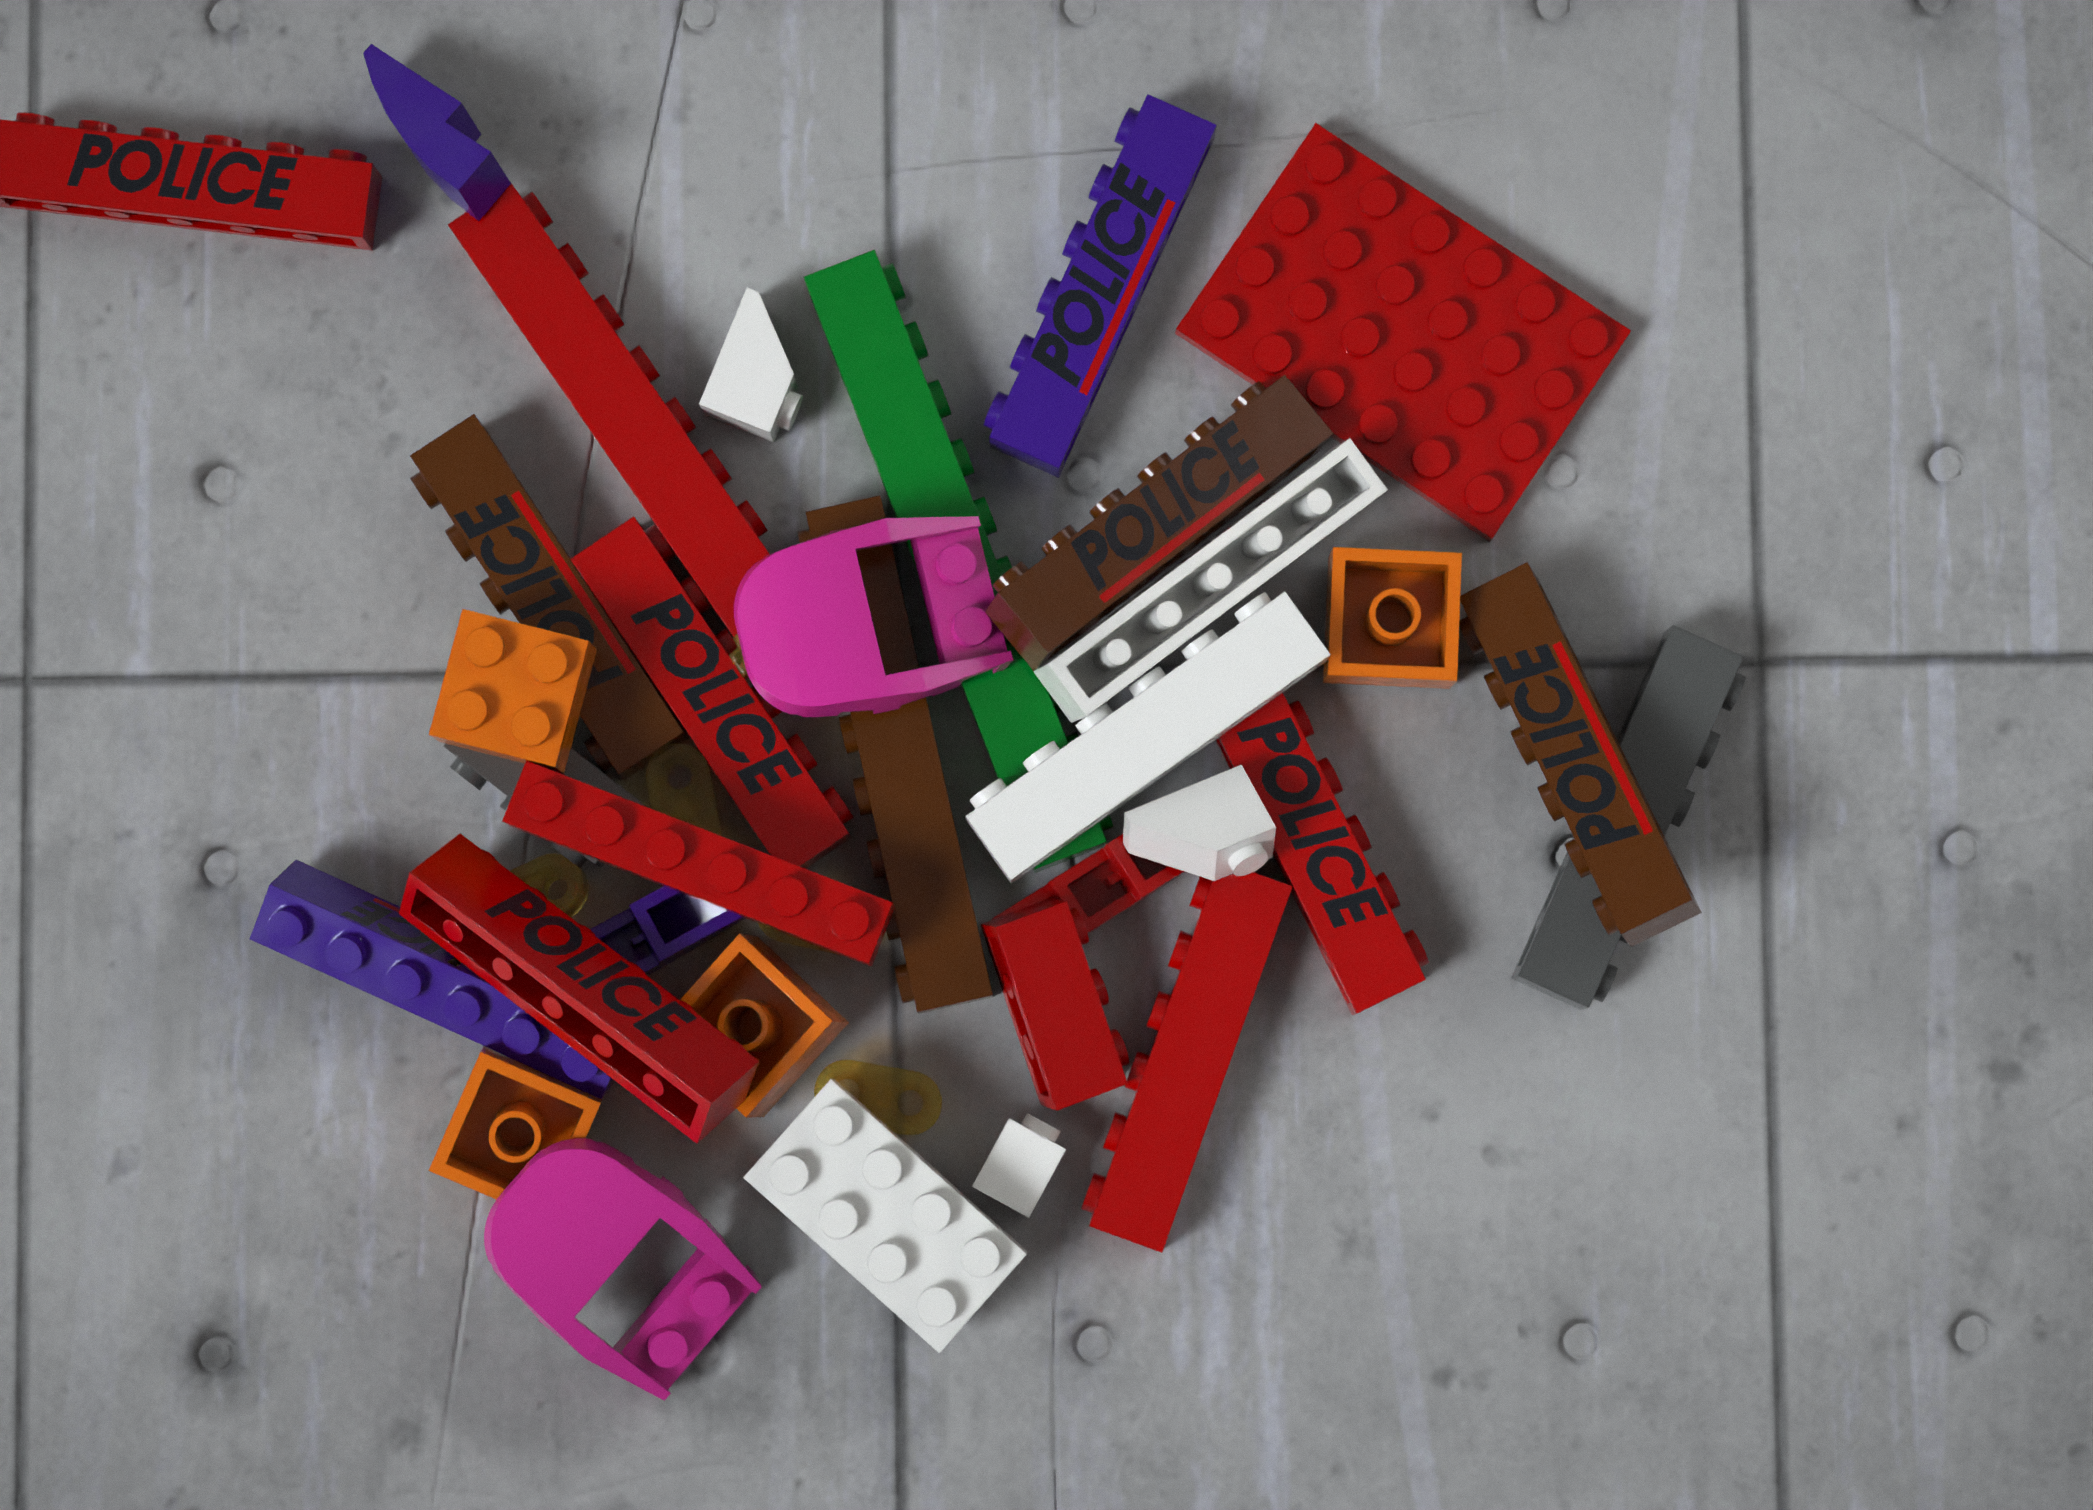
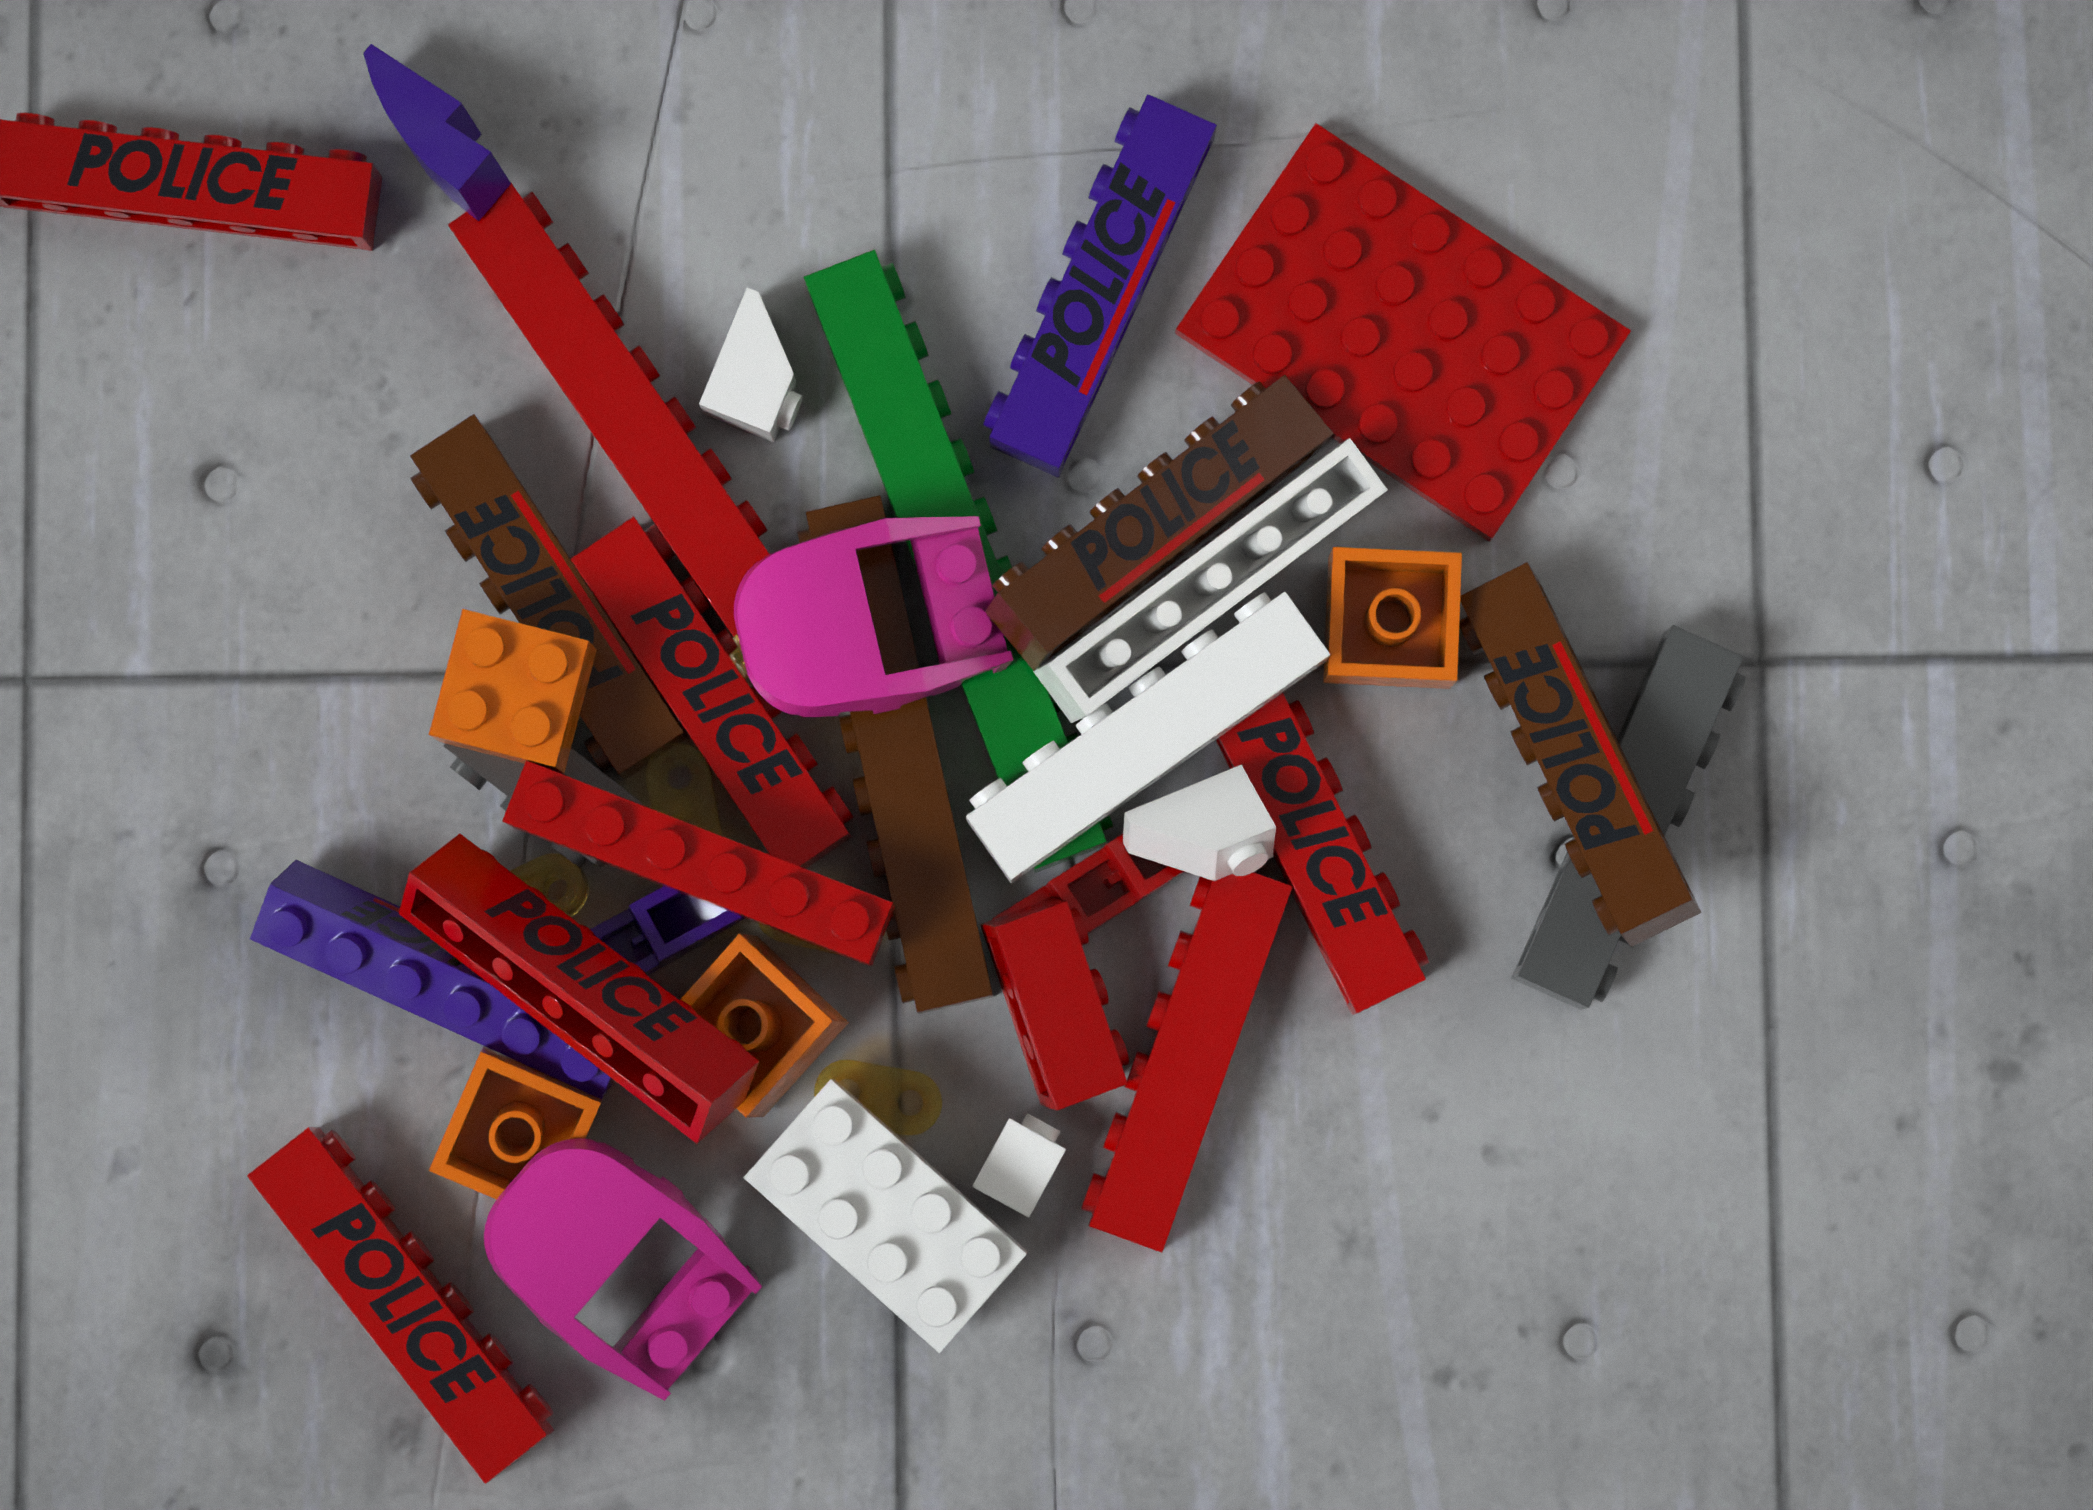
none -> red brick [247,1127,555,1484]

